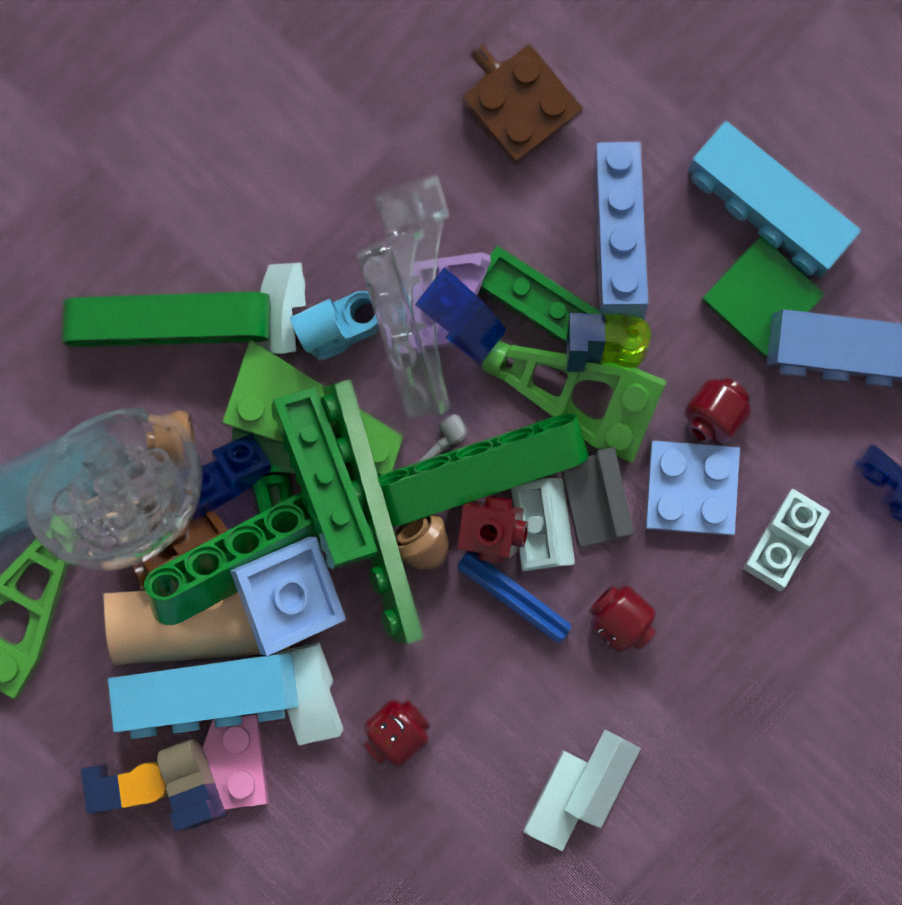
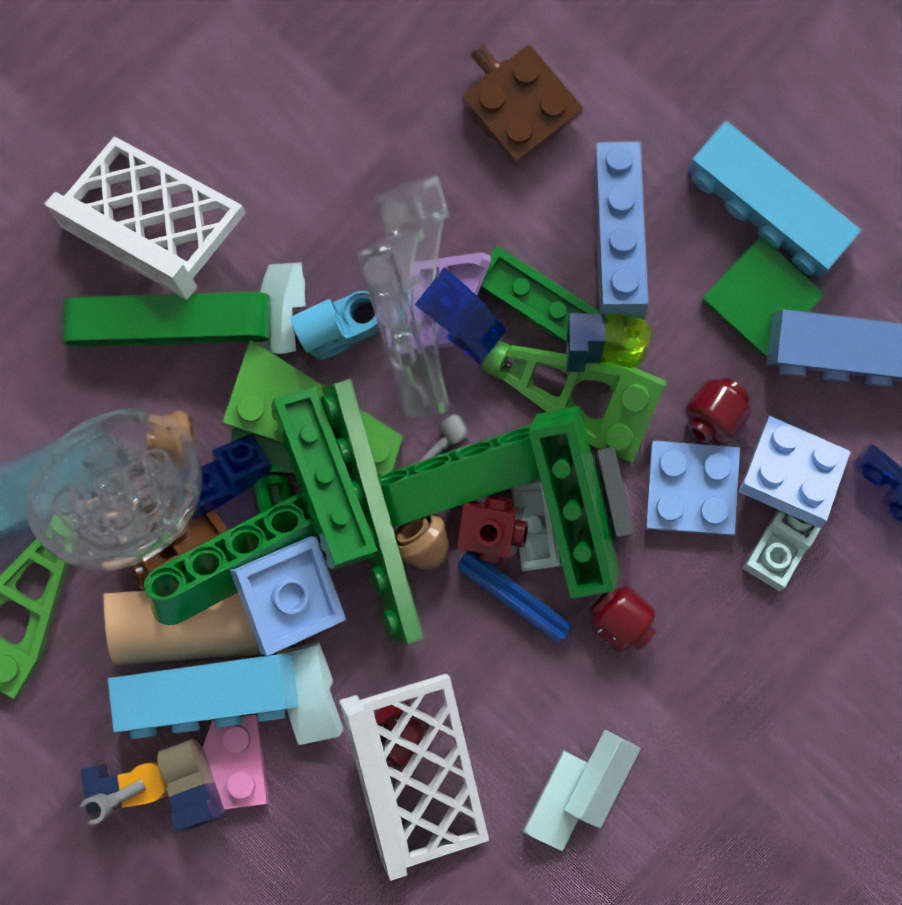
none -> white fence [44,136,246,300]
none -> light grey hand [80,779,146,825]
none -> white fence [339,673,489,881]
none -> green brick [528,406,620,598]
none -> light blue plate [739,416,850,528]

